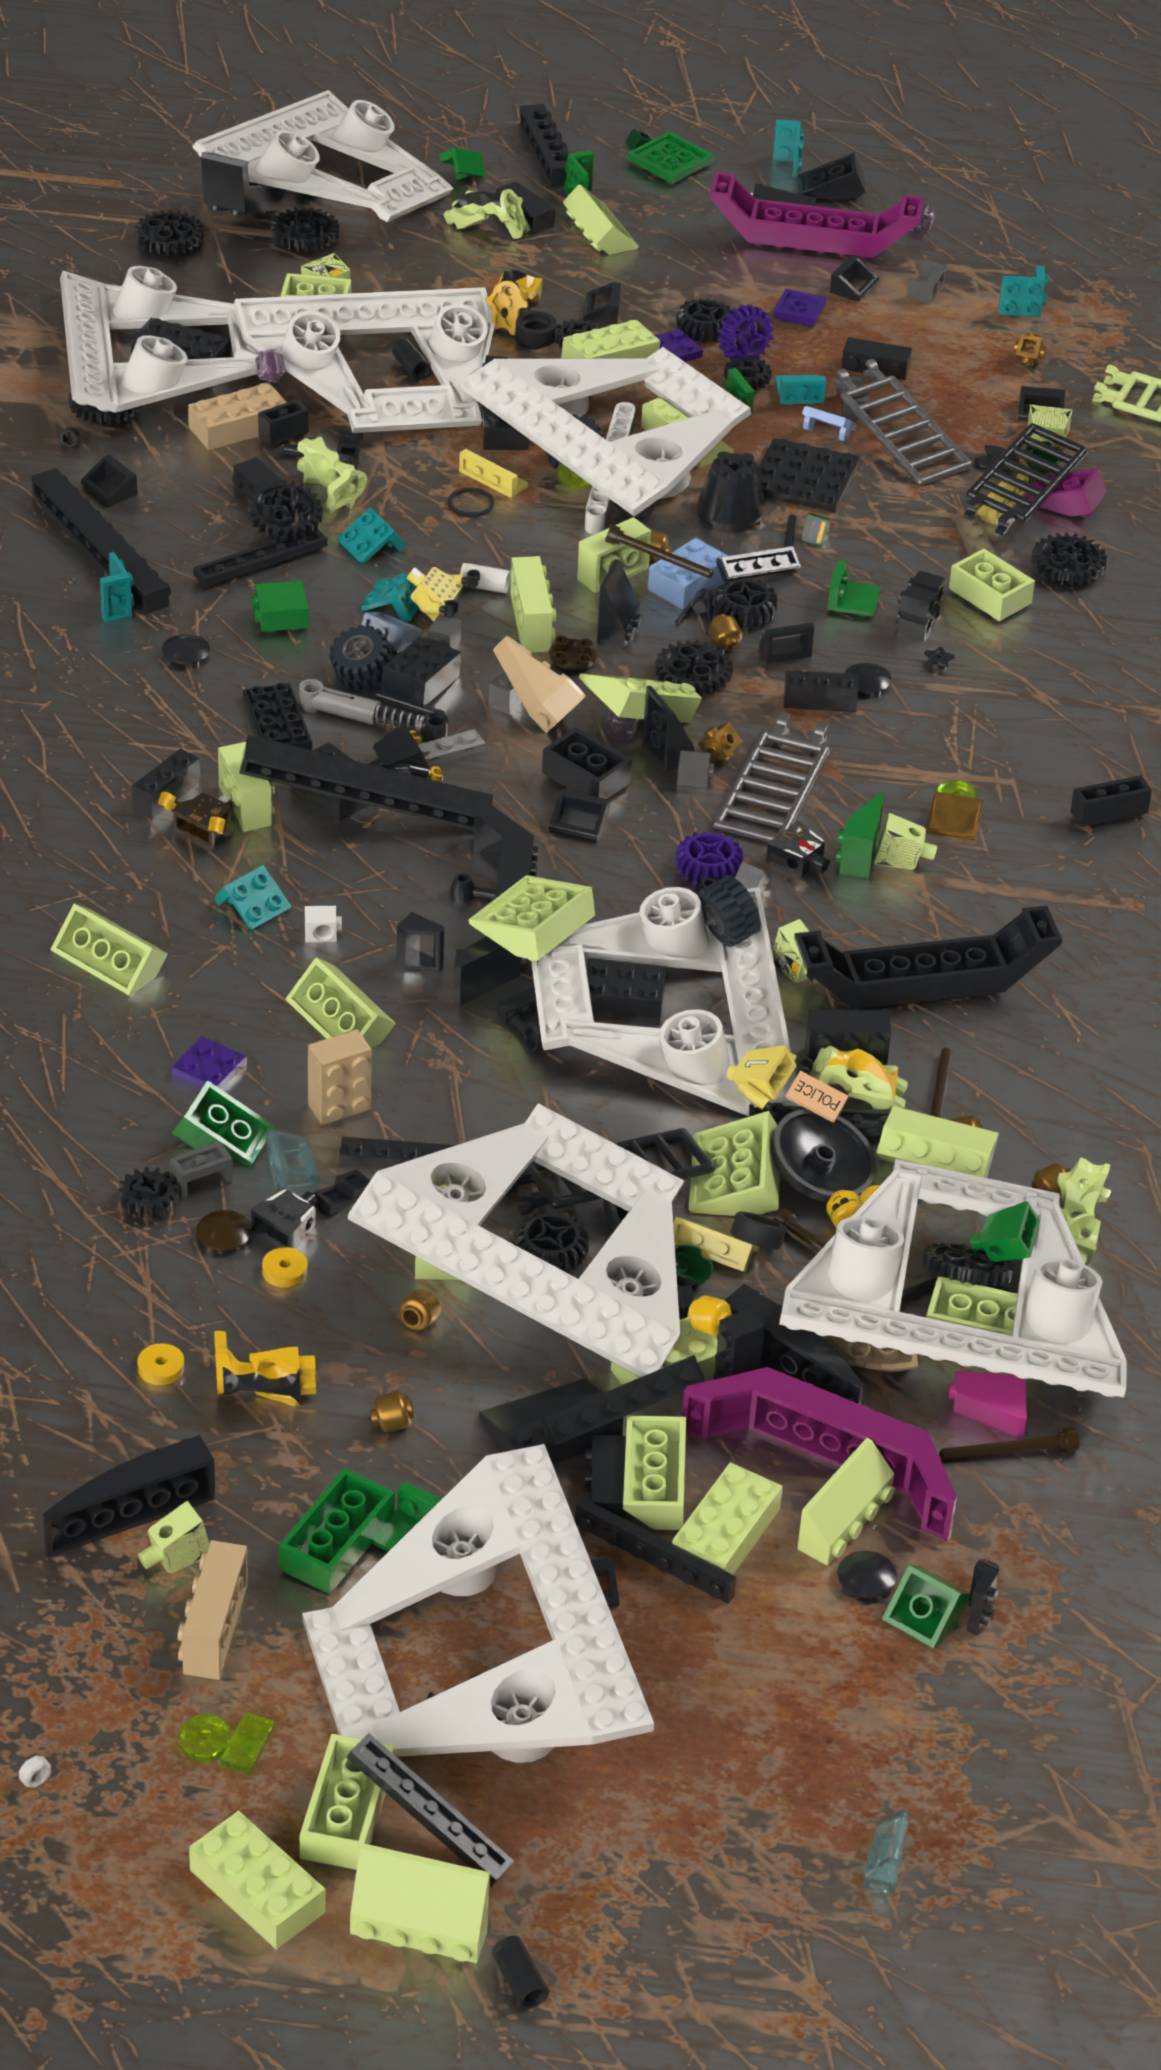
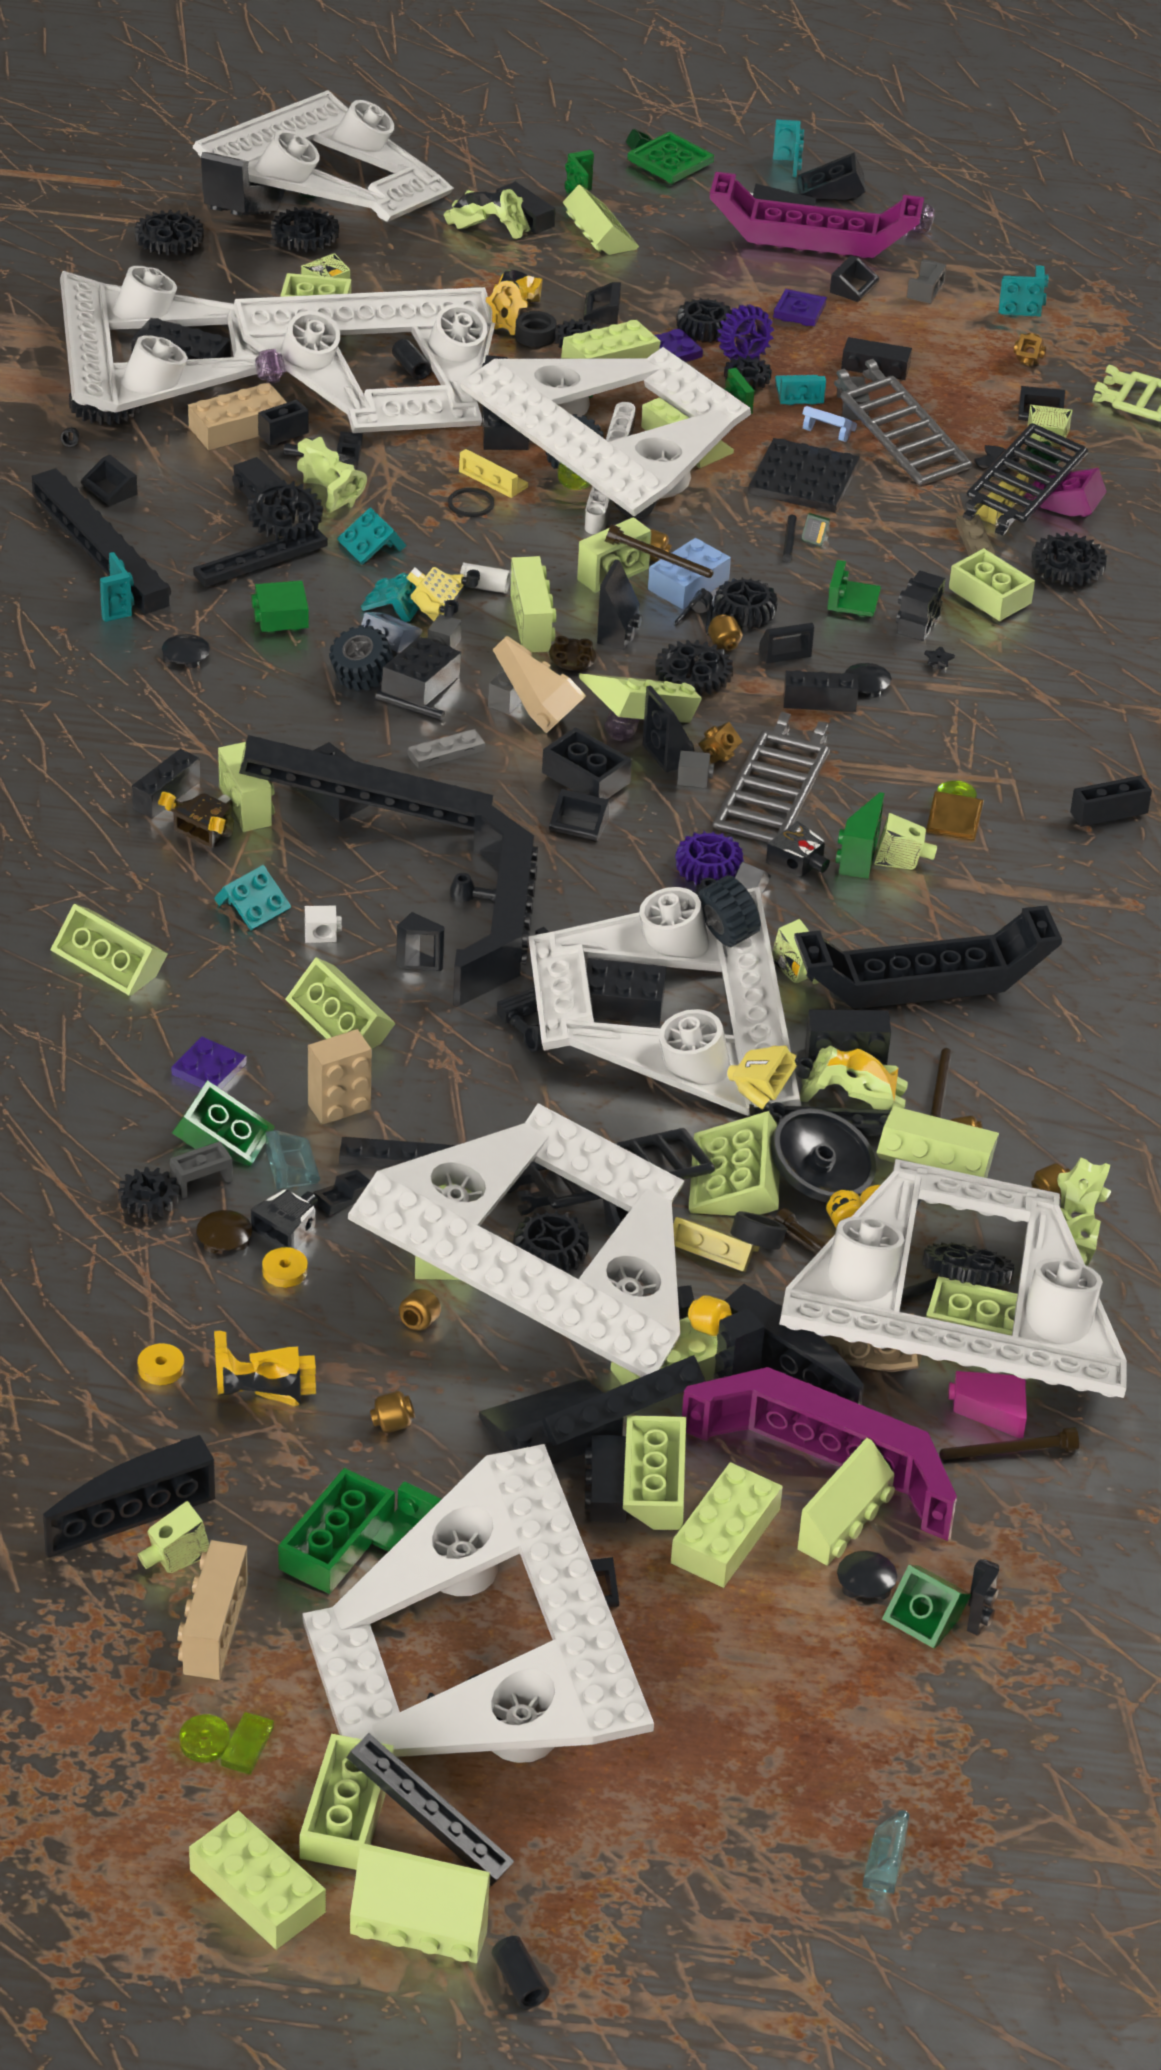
white tile [19,1756,51,1788] -> none
black tile [243,683,312,750] -> none
piece [299,679,449,742] -> none
black torso [368,723,444,782] -> none
green panel [439,148,486,180] -> none
yellowish green slope [469,875,595,961] -> none
black brick [520,104,570,187] -> none
black plate [575,1498,737,1604] -> none
dark green hair [675,1243,714,1287] -> none
black cone [697,451,766,532] -> none
tile [716,546,801,582] -> none
light nougat panel [785,1071,848,1123] -> none
green torso [970,1201,1040,1262] -> none

